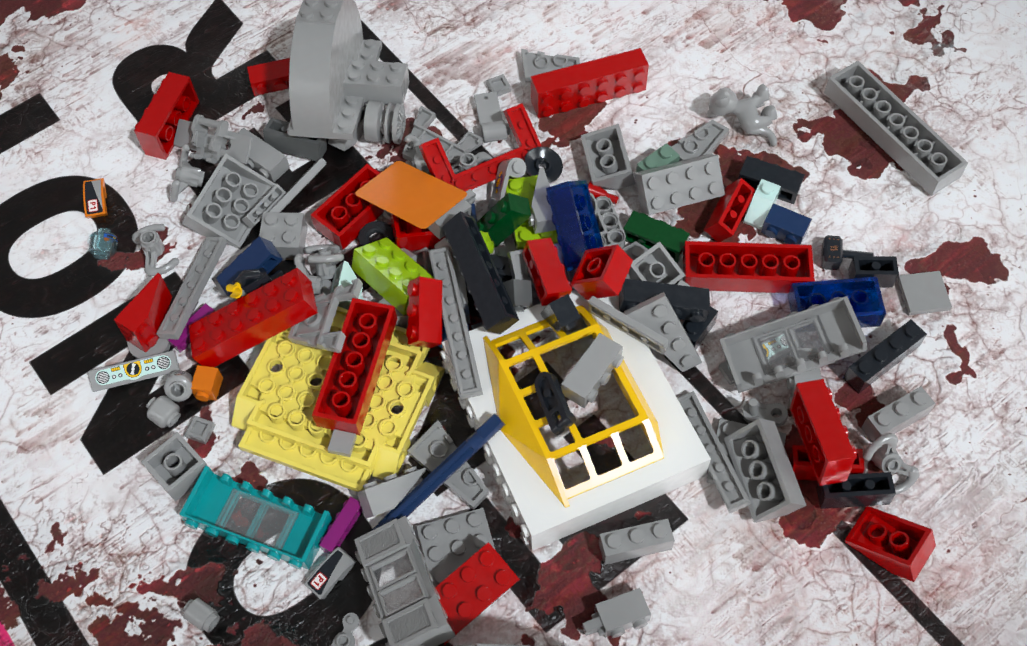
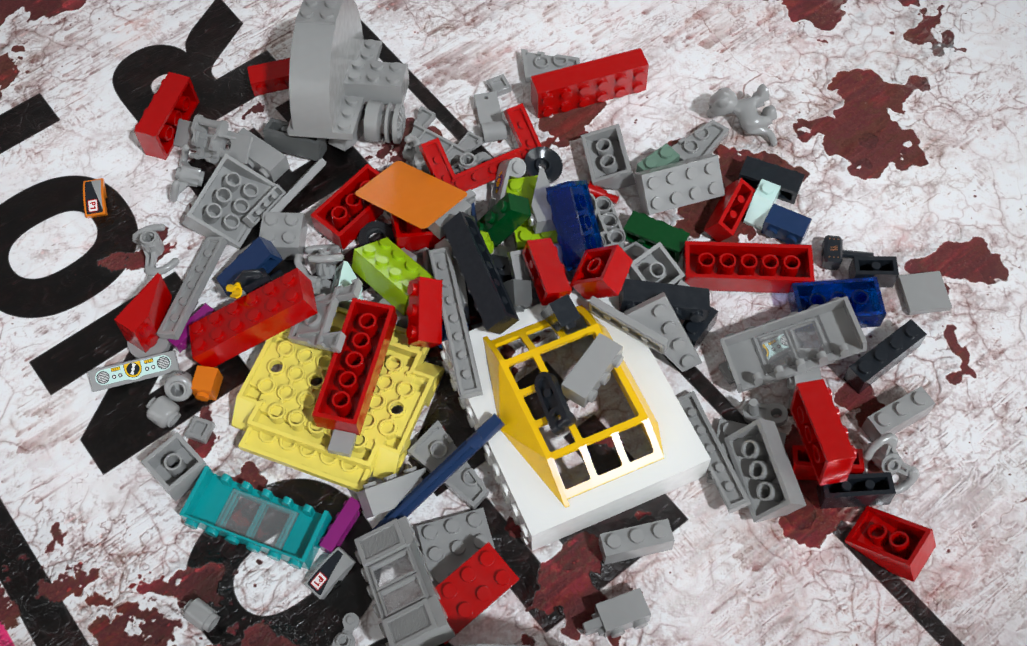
clear light blue head [89,228,118,260] -> none
light grey brick [824,61,968,196] -> none

